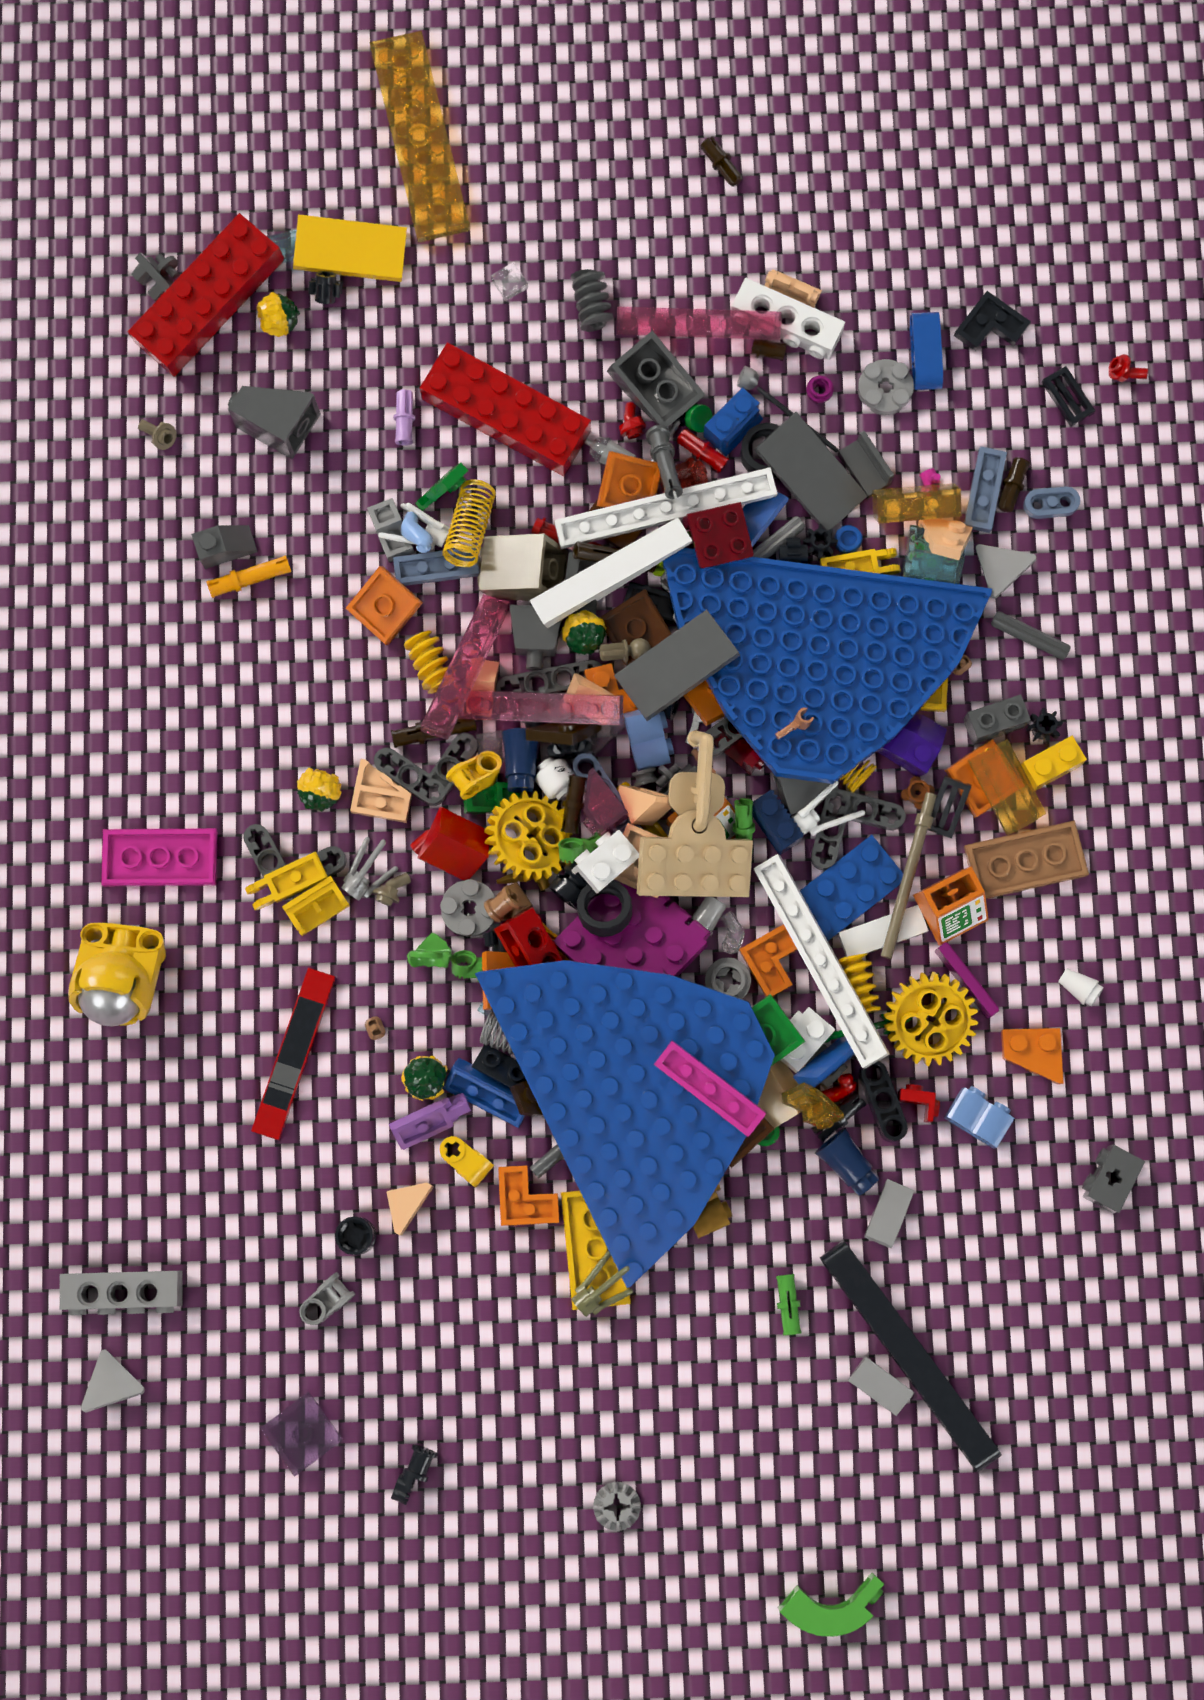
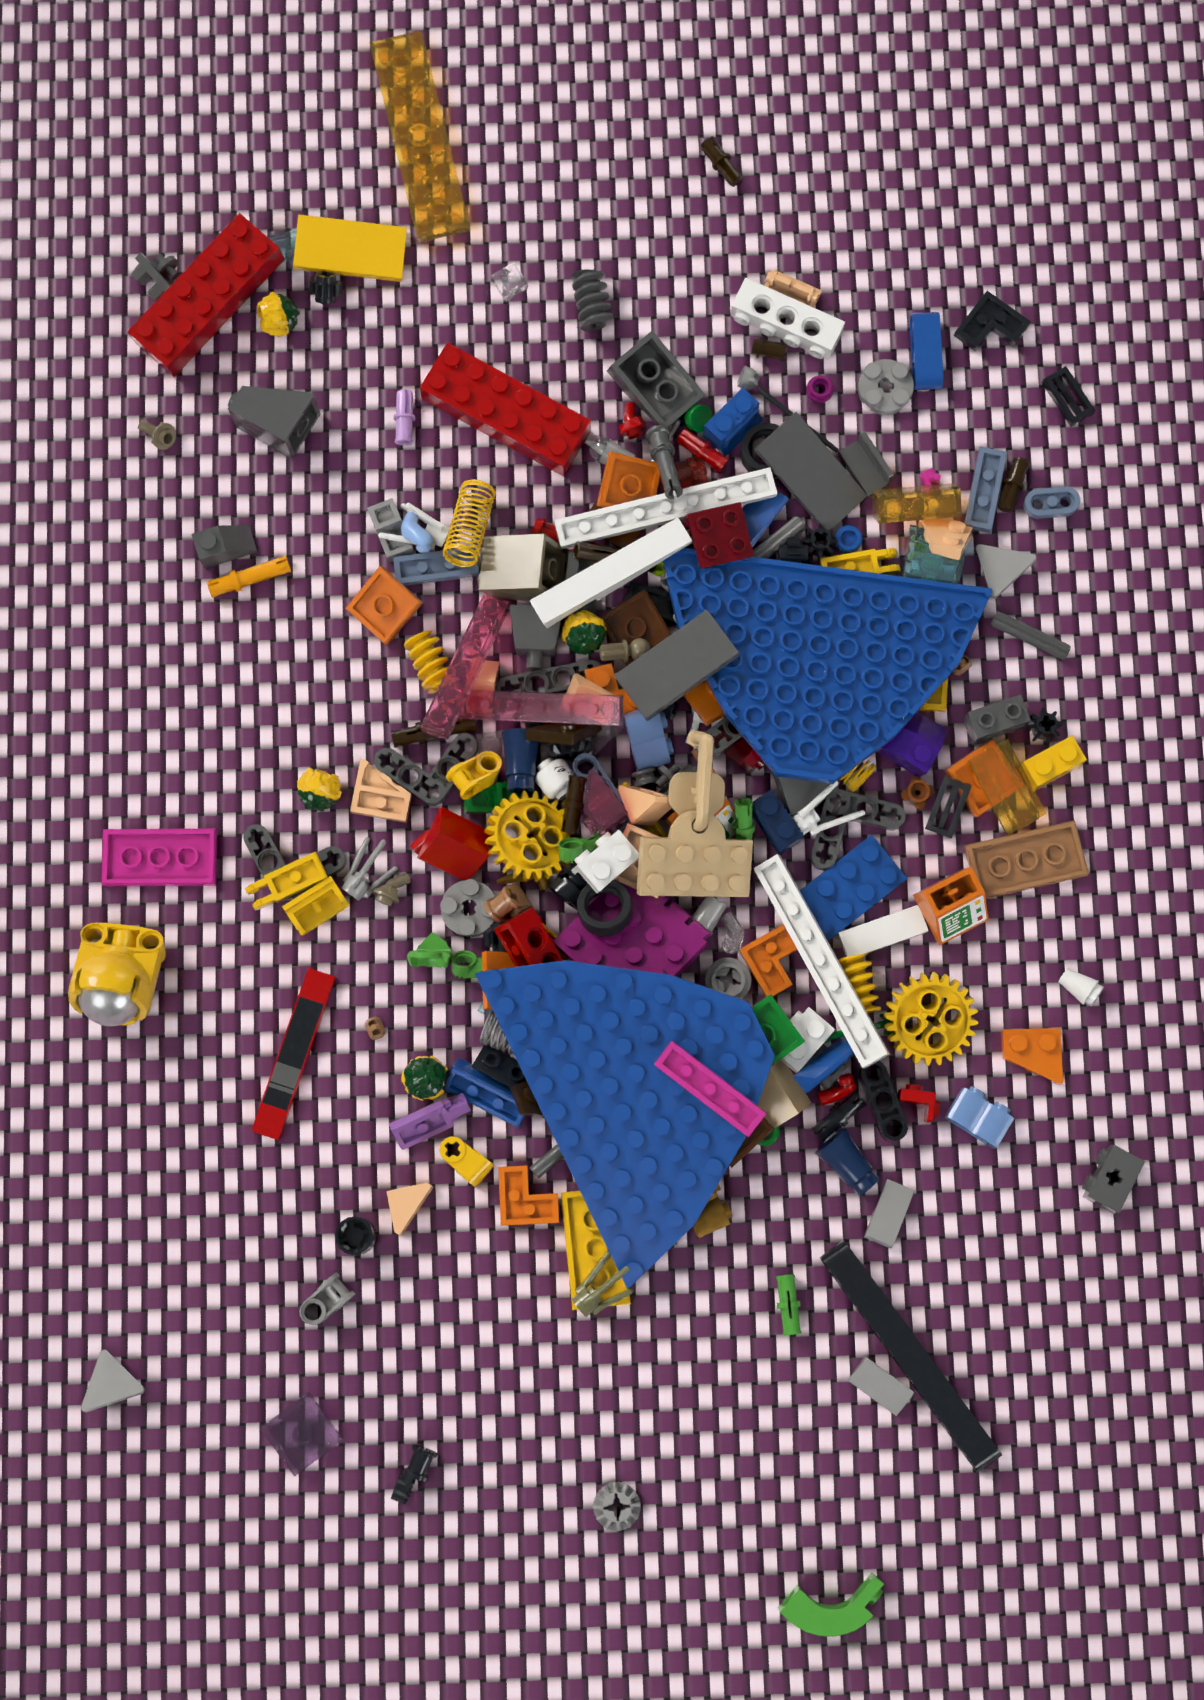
light grey brick [59,1271,182,1315] -> none
green wing [414,463,469,511] -> none
clear pink plate [617,307,782,340] -> none
nougat hand [775,708,814,740] -> none
clear yellow slope [781,1082,844,1129] -> none
dark tan bar [881,793,937,959] -> none
magenta tile [934,942,1000,1019] -> none
red plate [1109,354,1148,382] -> none

